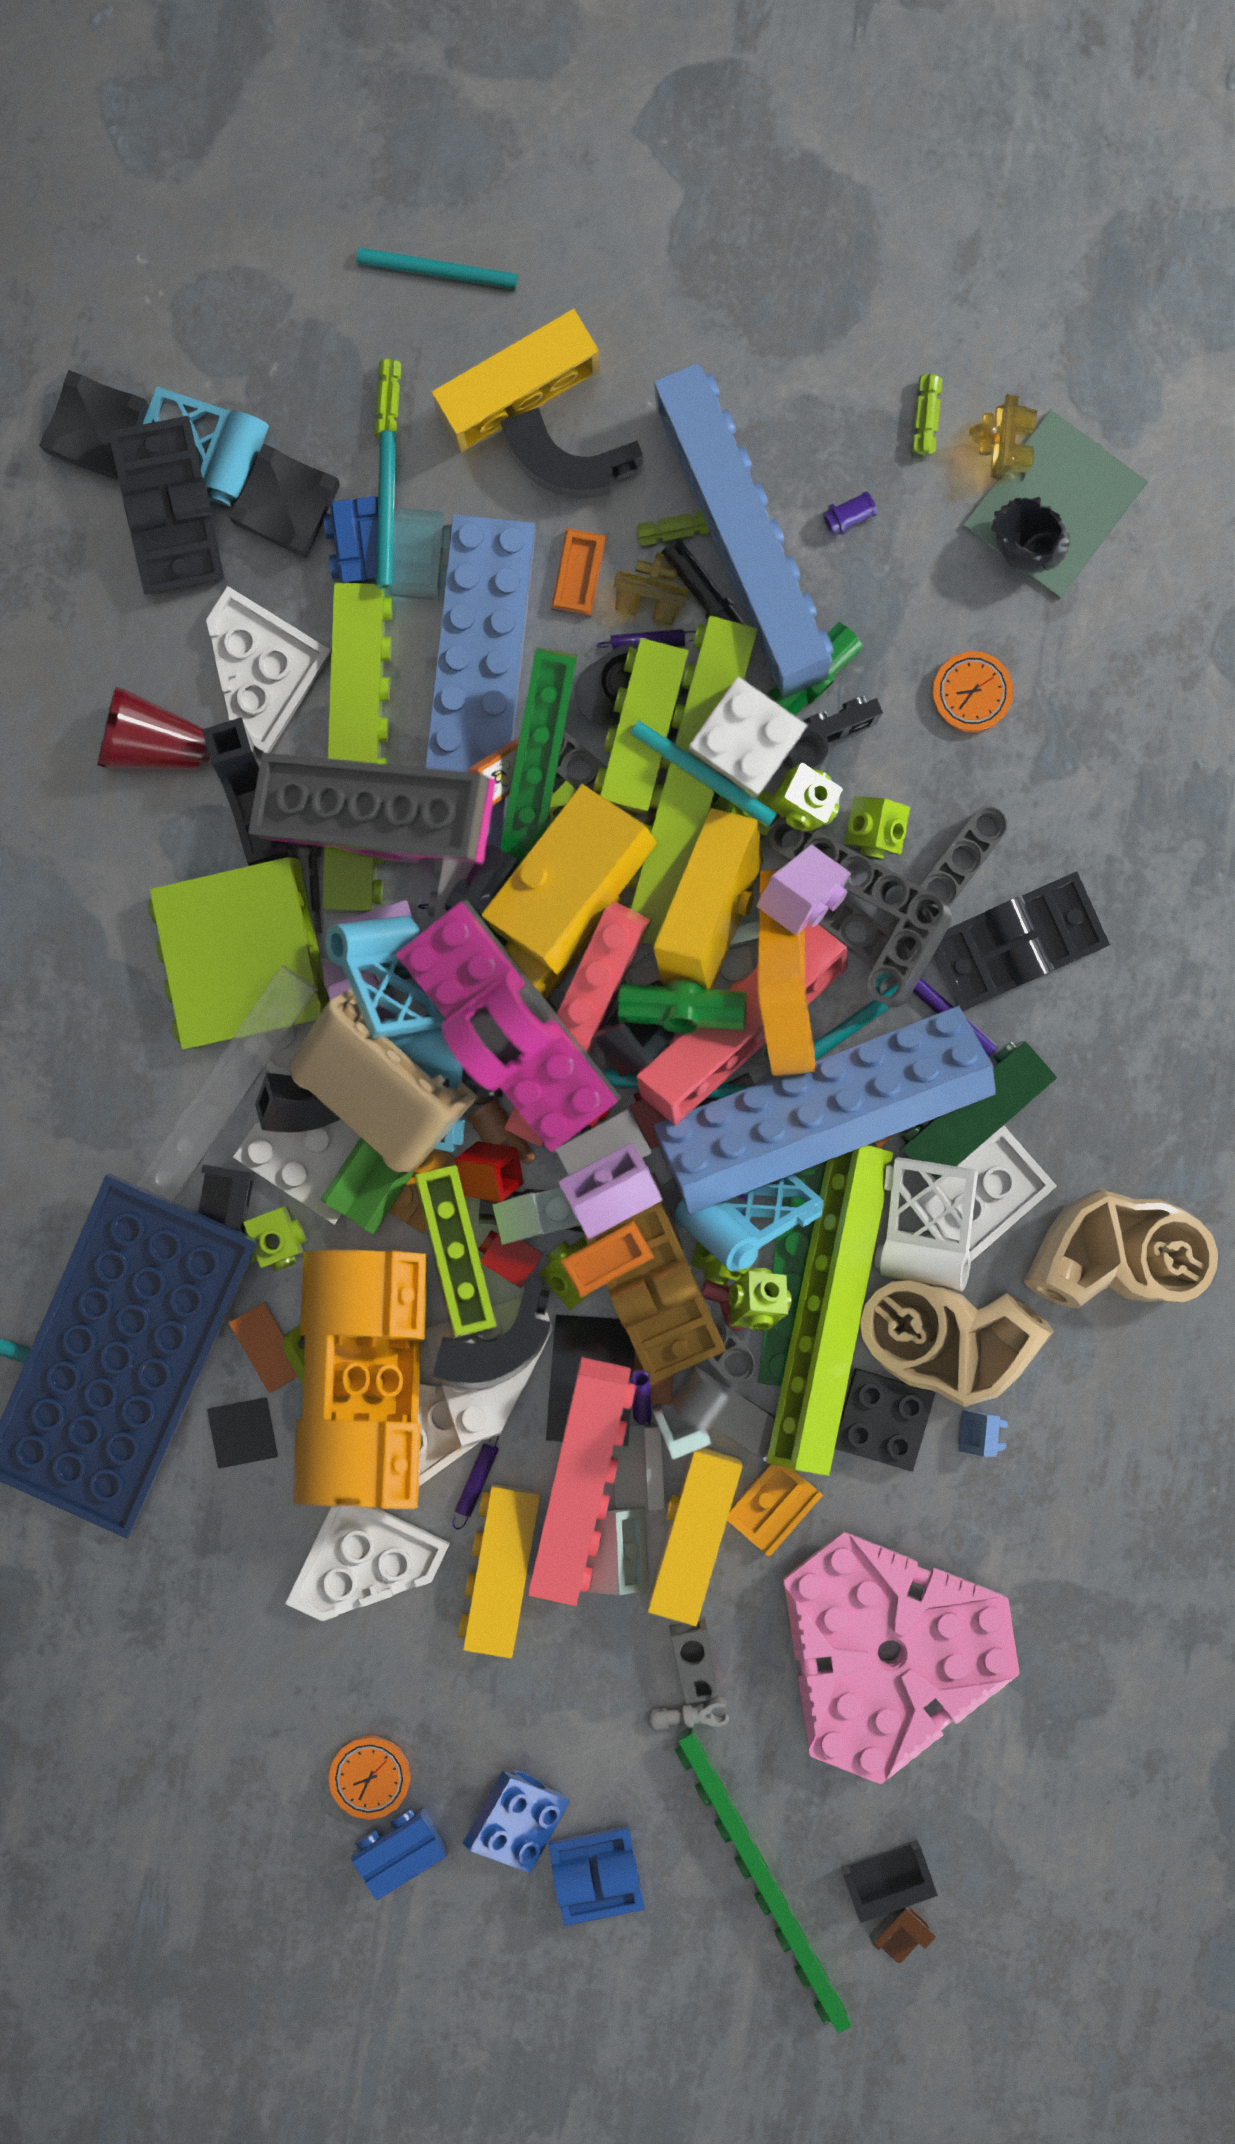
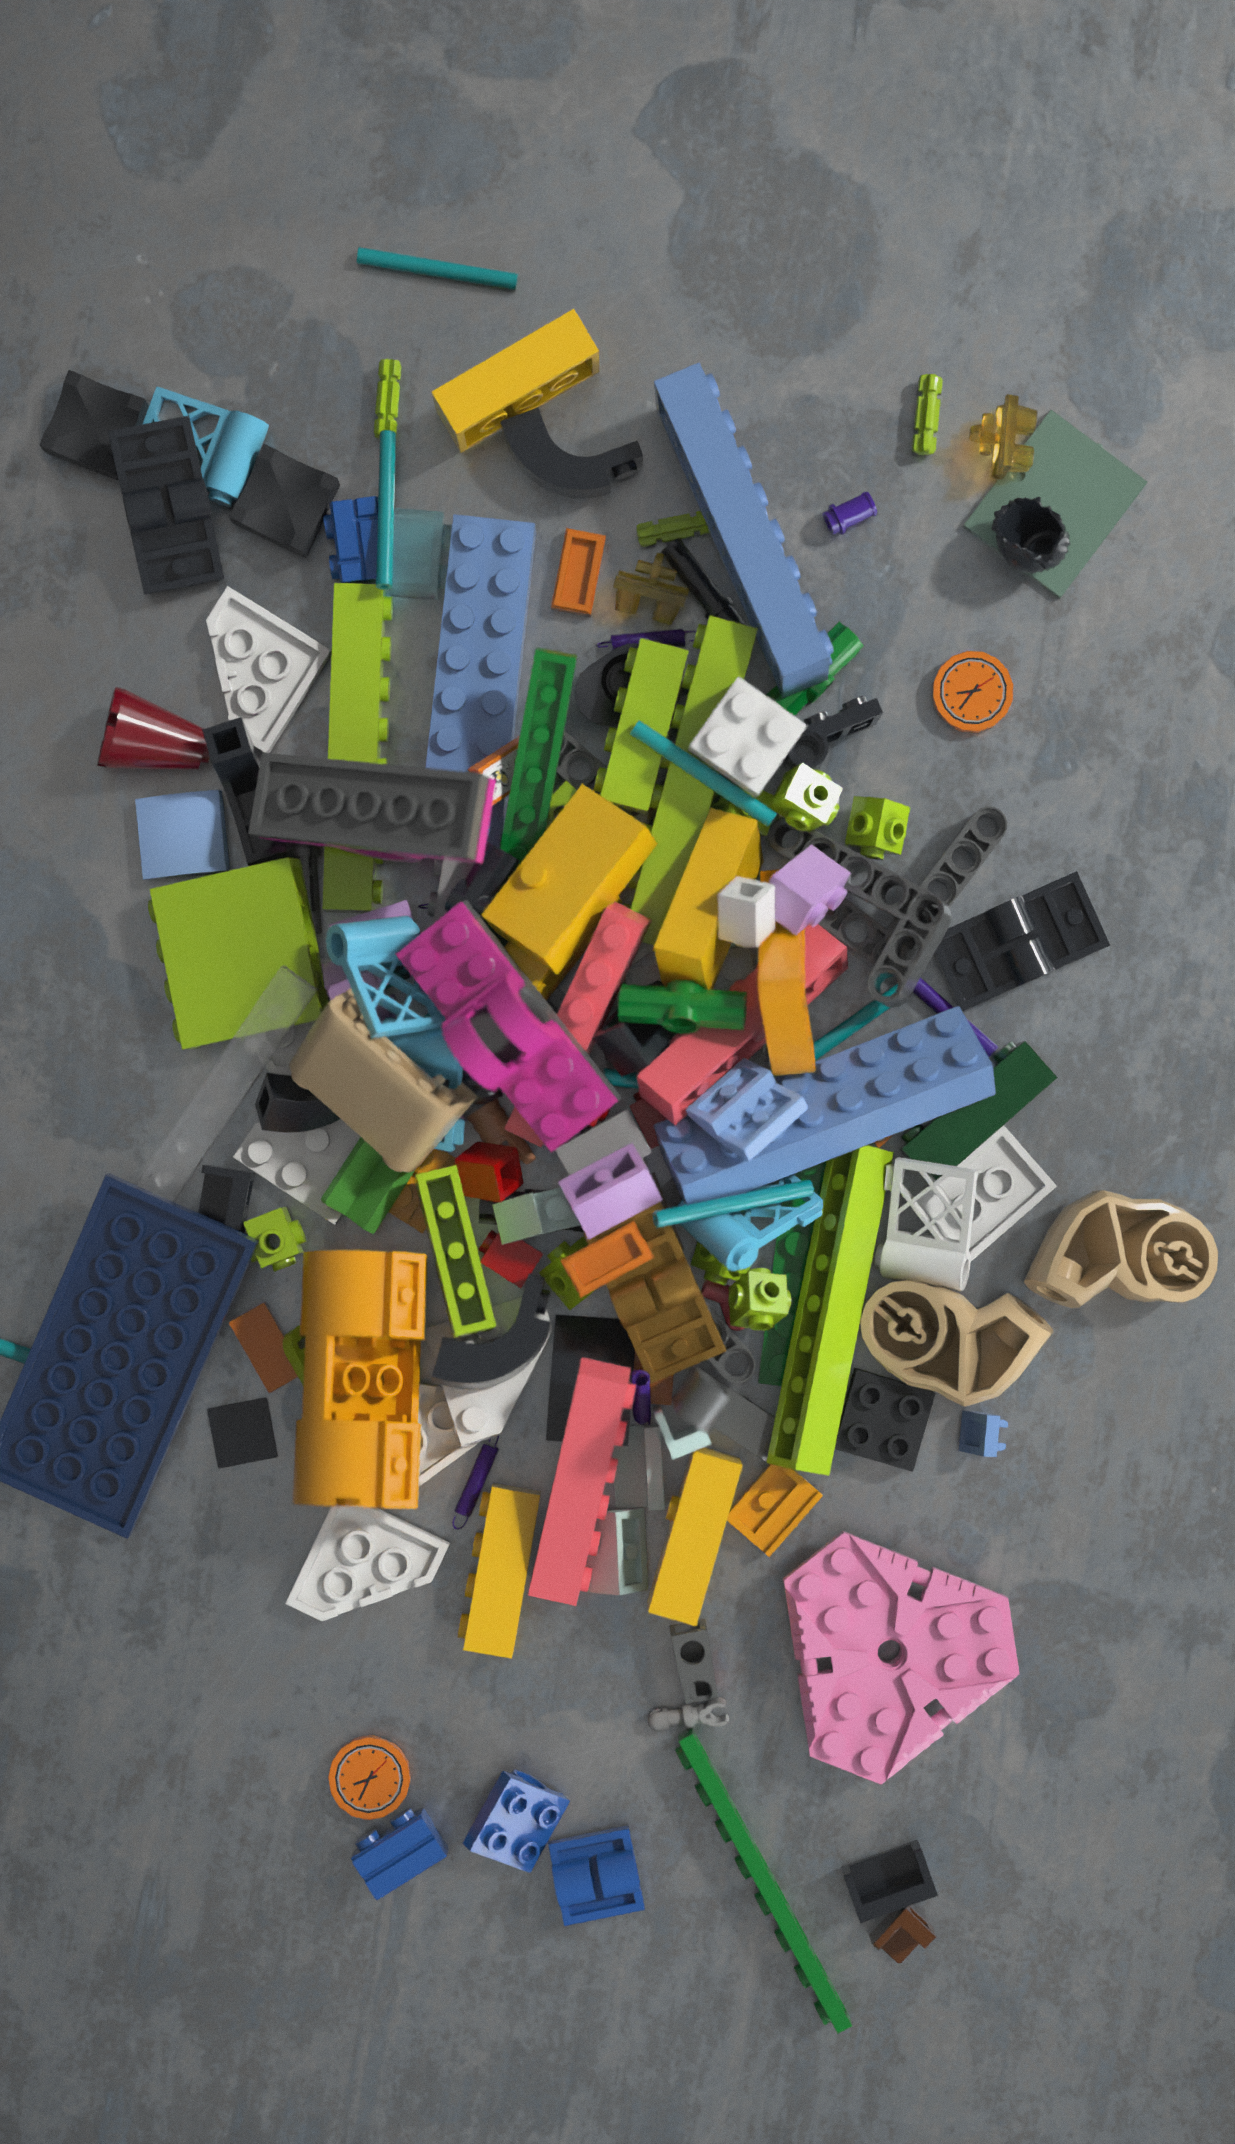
none -> light blue slope [135,790,230,880]
none -> teal piece [653,1180,814,1228]
none -> light blue slope [685,1058,808,1161]
none -> white brick [718,876,775,948]

